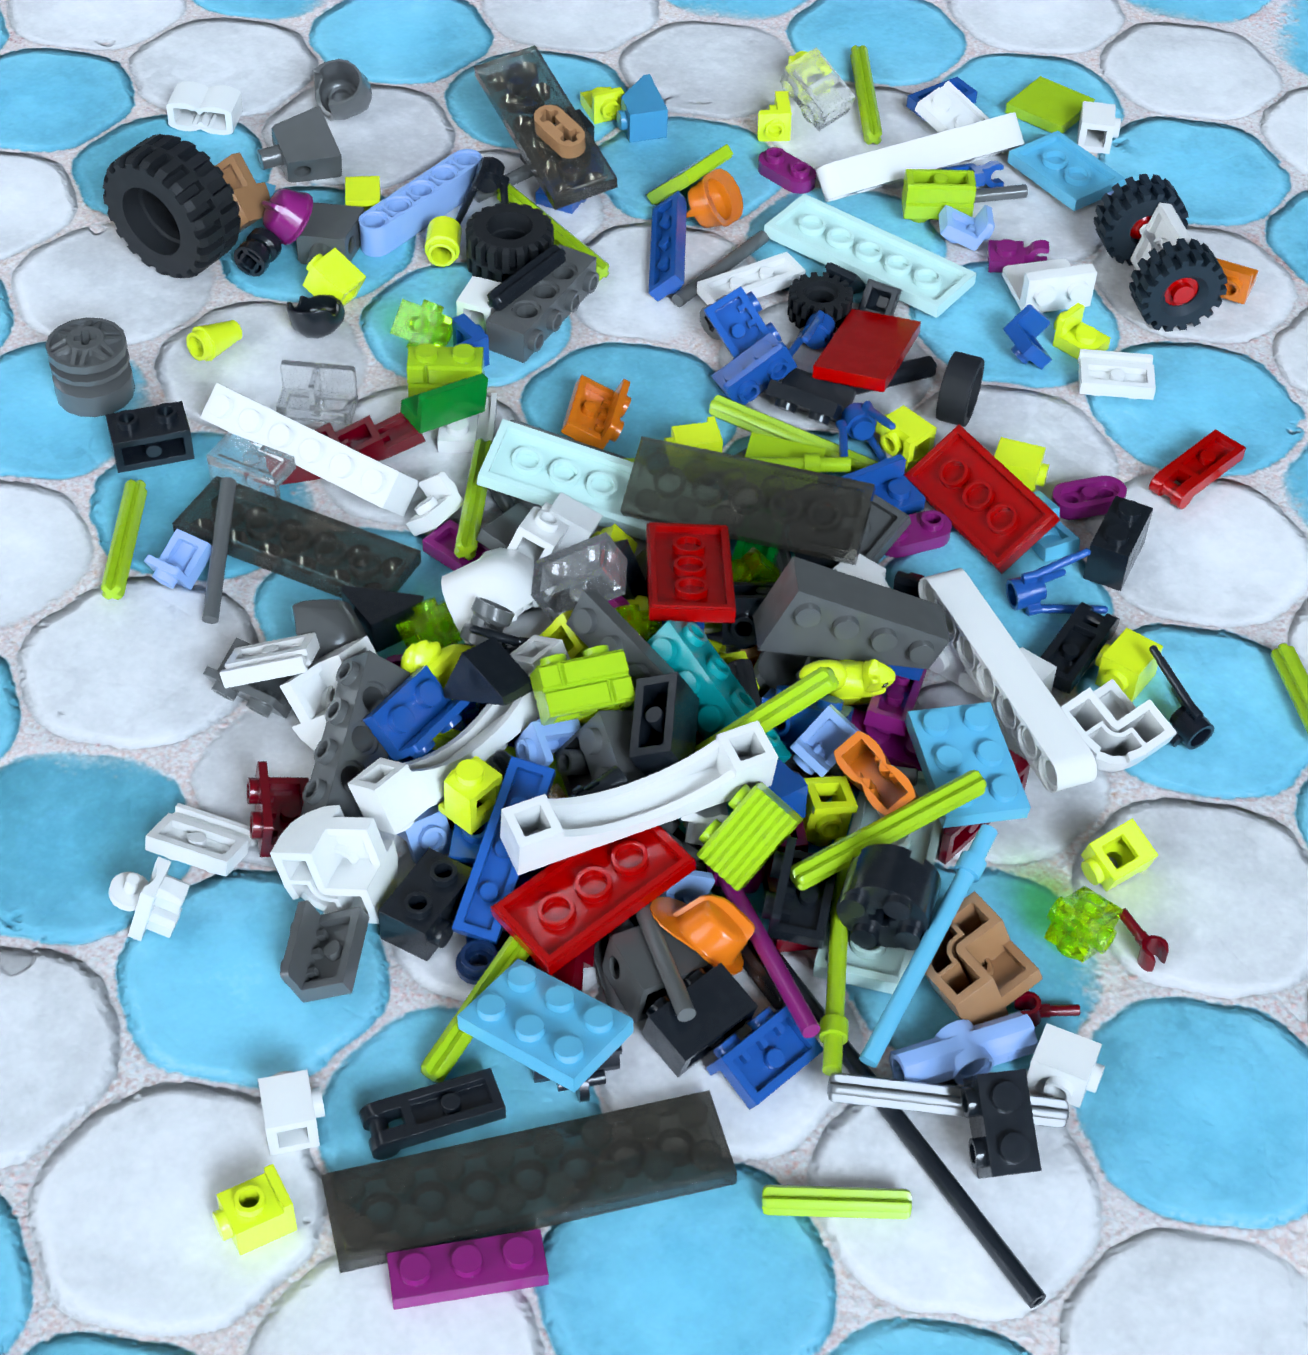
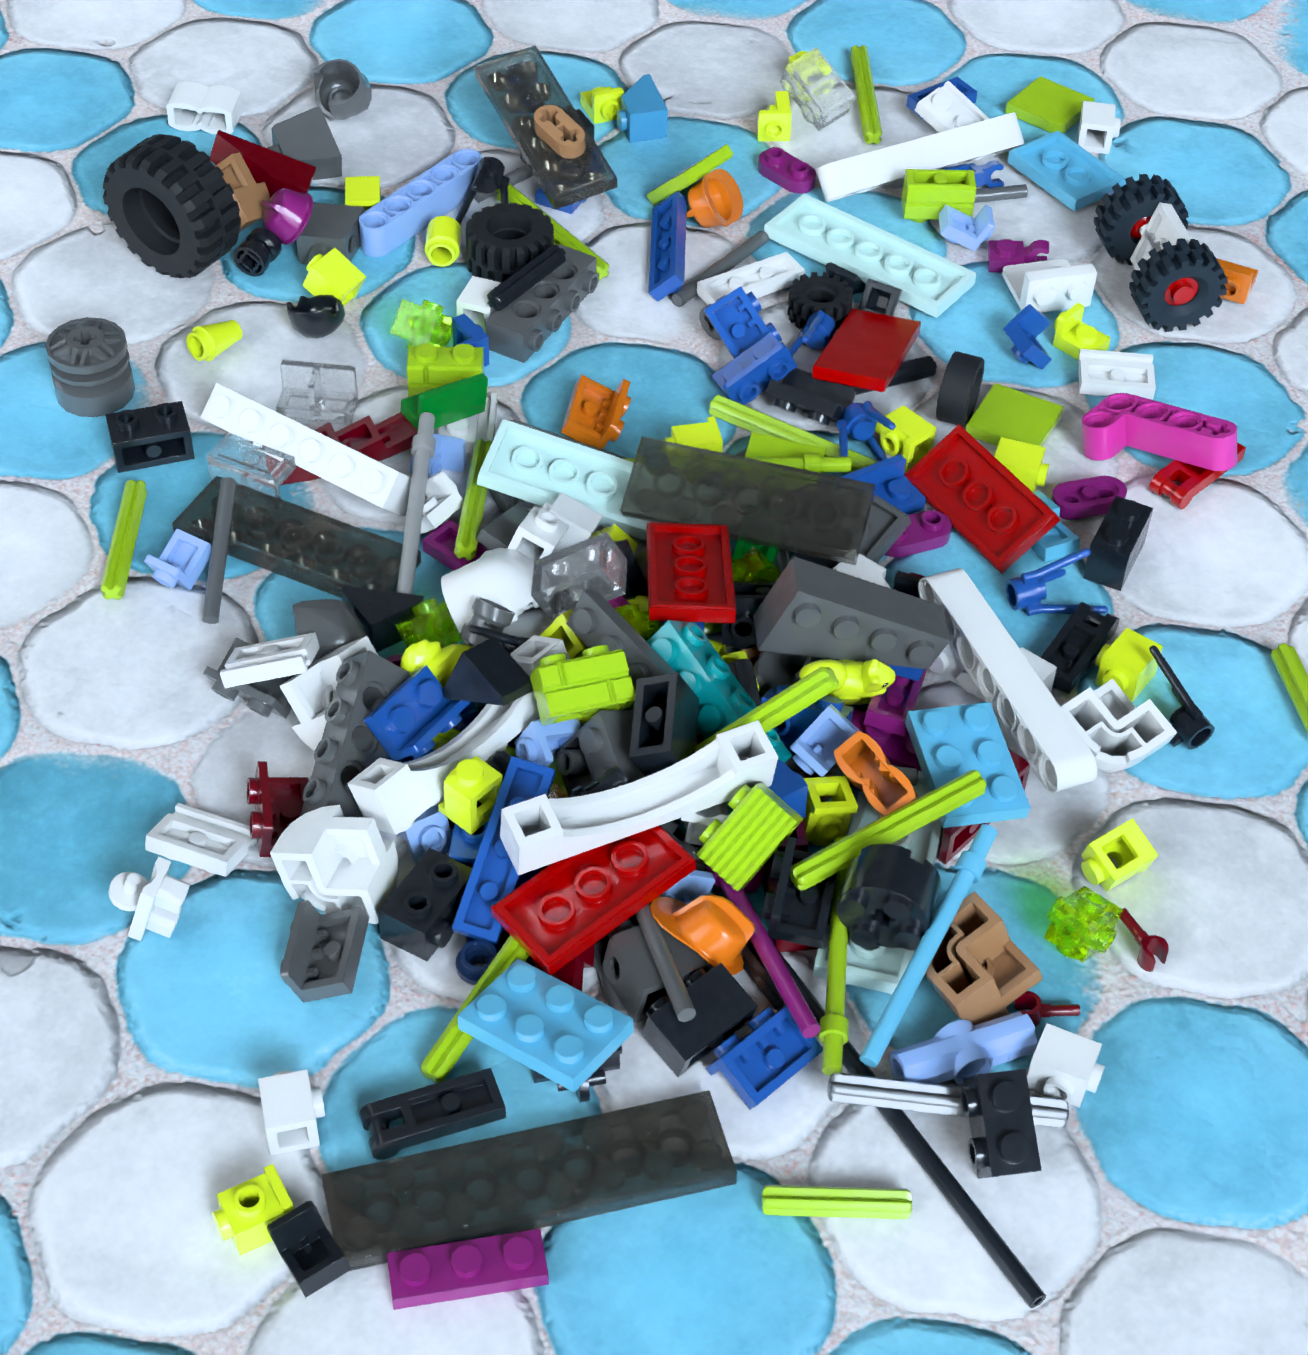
none -> dark red slope [210,130,316,198]
none -> black bracket [267,1201,352,1298]
none -> light grey bar [396,412,436,594]
none -> light blue bracket [410,433,466,476]
none -> lime tile [966,383,1064,447]
none -> dark pink beam [1082,393,1237,471]

